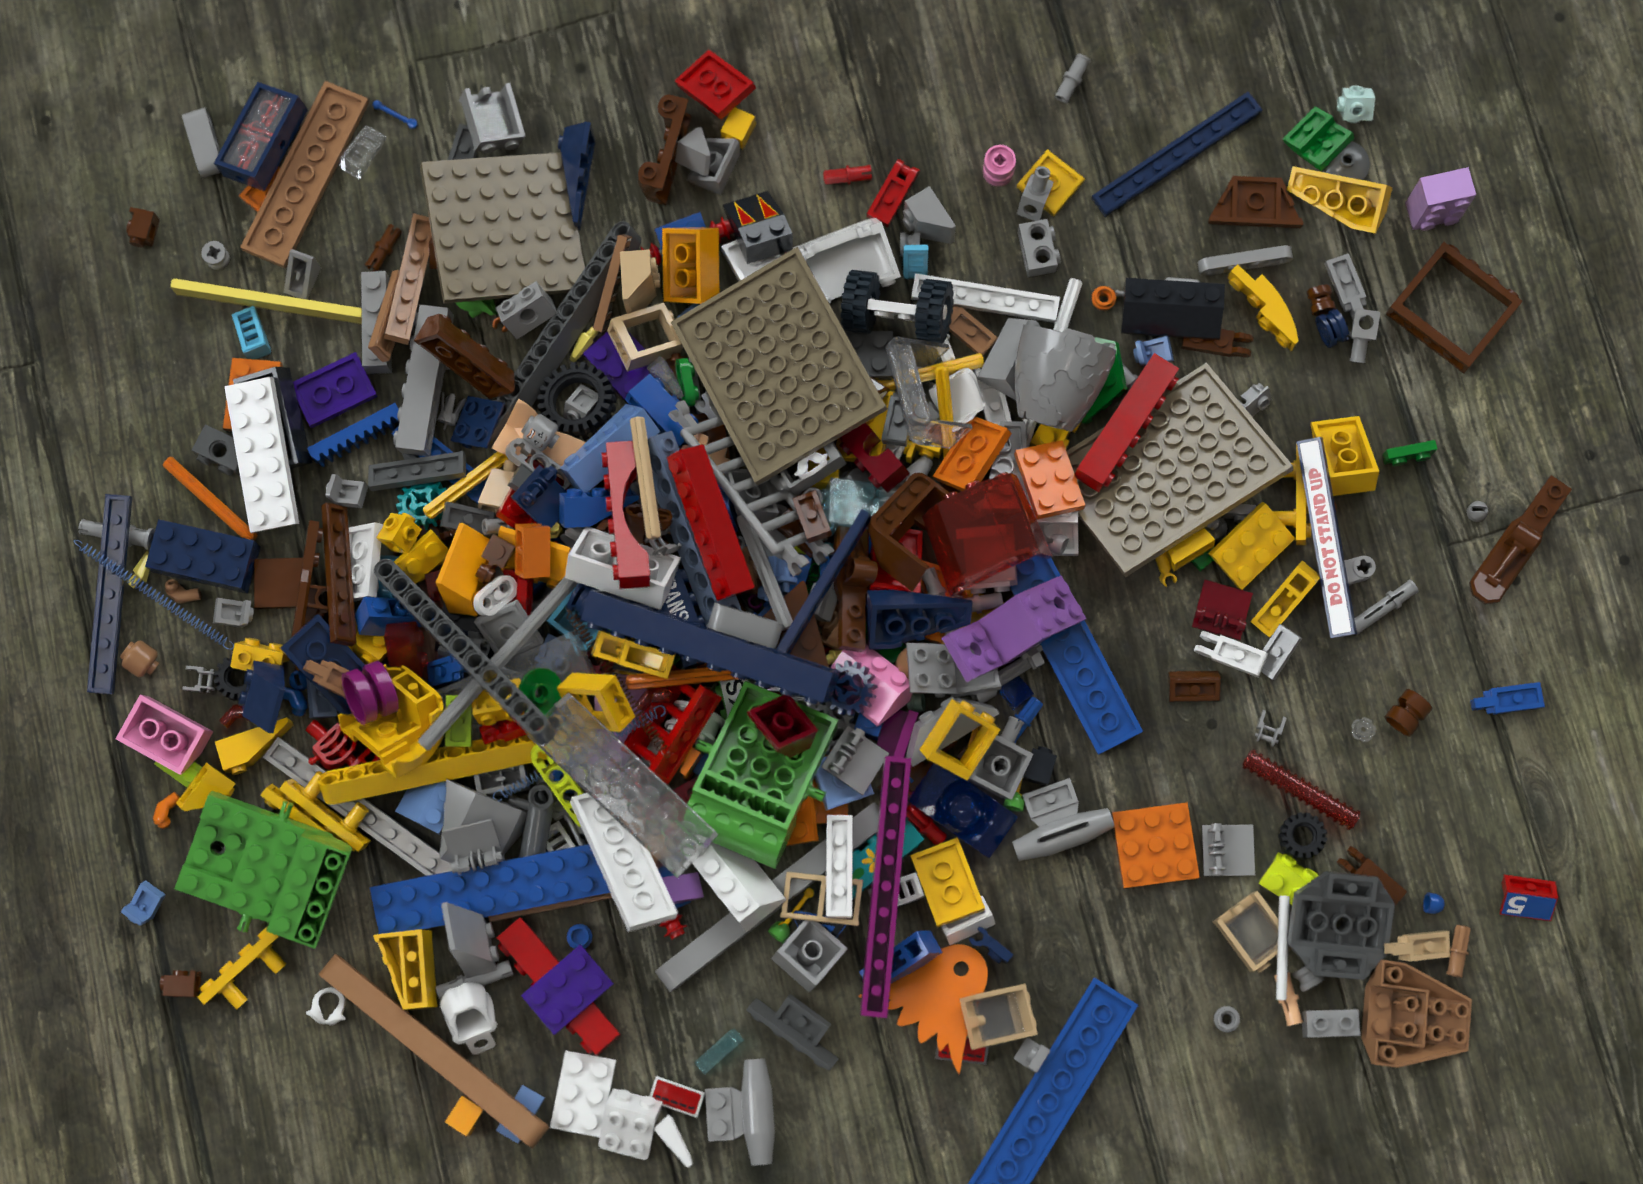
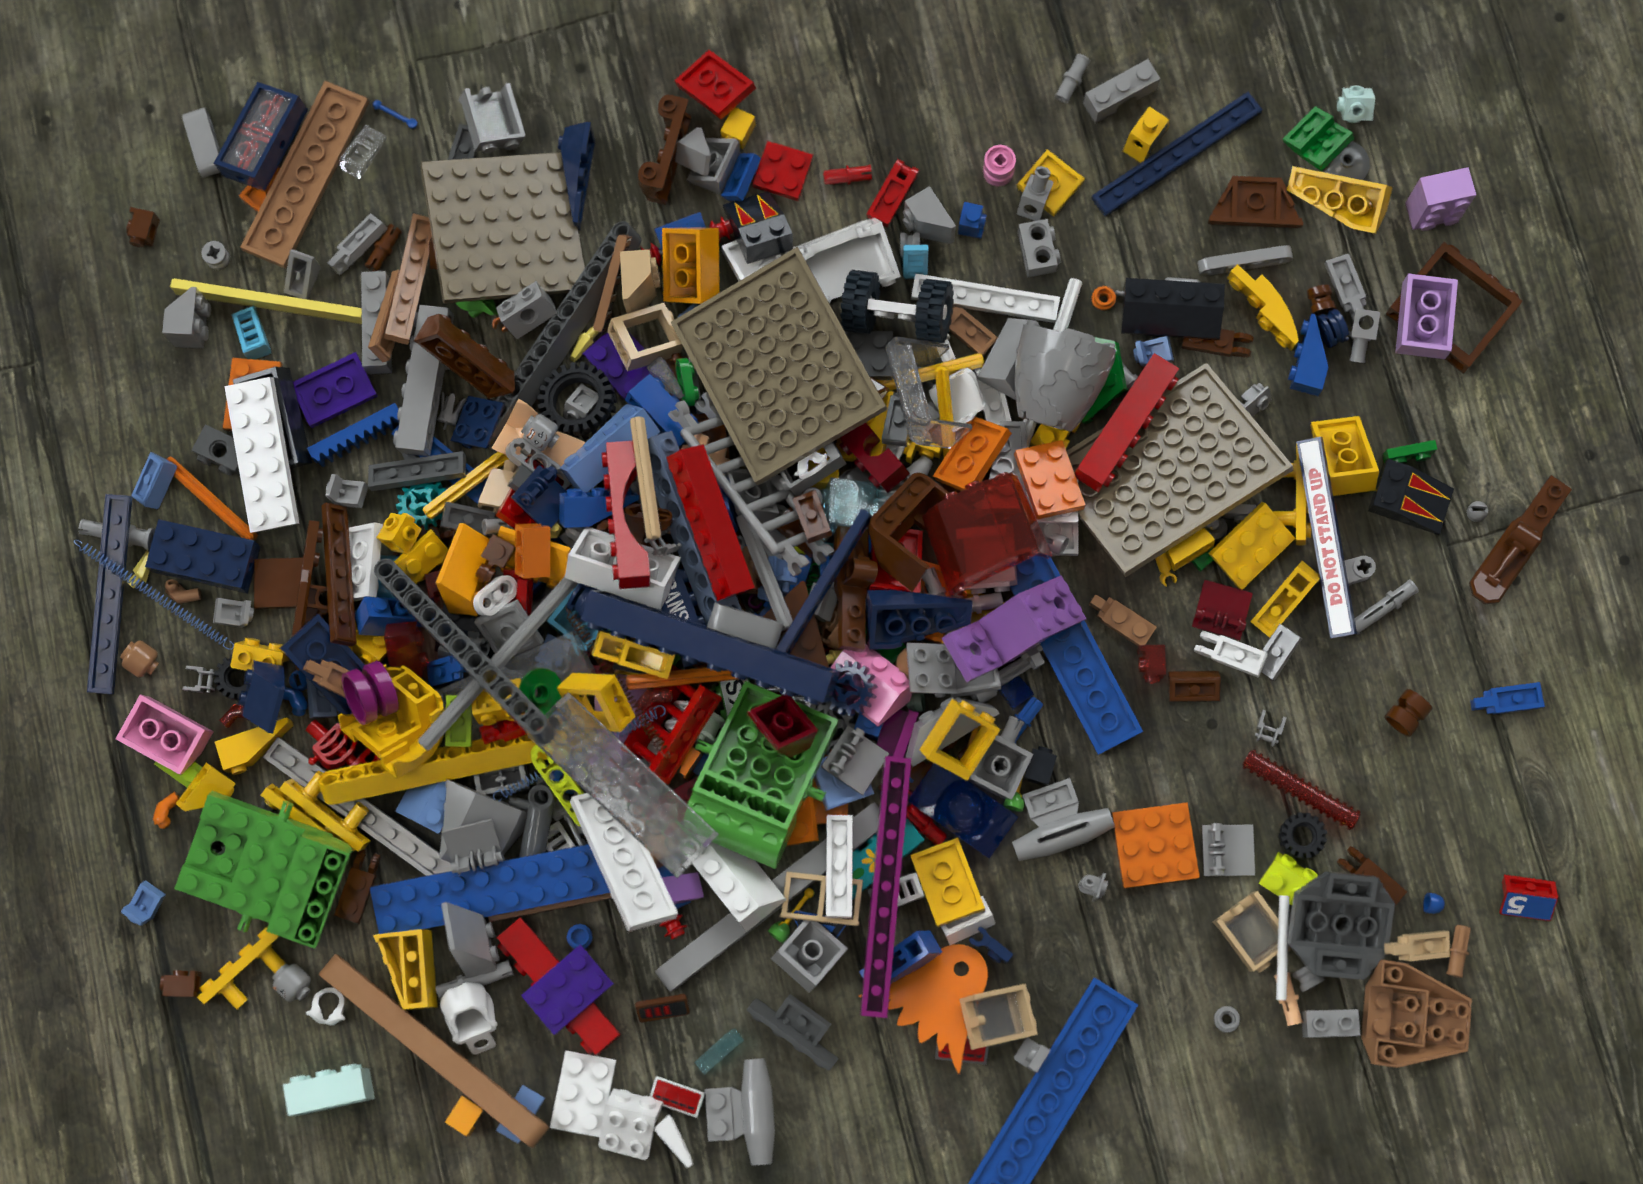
clear plate [1351,717,1376,742] -> none
none -> medium blue slope [132,452,177,509]
none -> light grey slope [162,287,211,348]
none -> light grey head [272,964,311,1002]
none -> light aqua brick [283,1064,375,1116]
none -> light grey hinge [327,213,388,275]
none -> reddish brown hinge [334,850,380,924]
none -> slope [635,994,690,1022]
none -> blue plate [721,153,761,201]
none -> red plate [752,141,813,201]
none -> blue brick [958,202,987,239]
none -> light grey hinge [1078,873,1108,902]
none -> light grey arch [1083,59,1160,123]
none -> medium nougat hinge [1089,595,1157,649]
none -> yellow torso [1123,107,1169,163]
none -> clear red brick [1137,645,1166,683]
none -> blue slope [1288,314,1328,396]
none -> black slope [1368,459,1454,535]
none -> lavender brick [1395,274,1458,359]

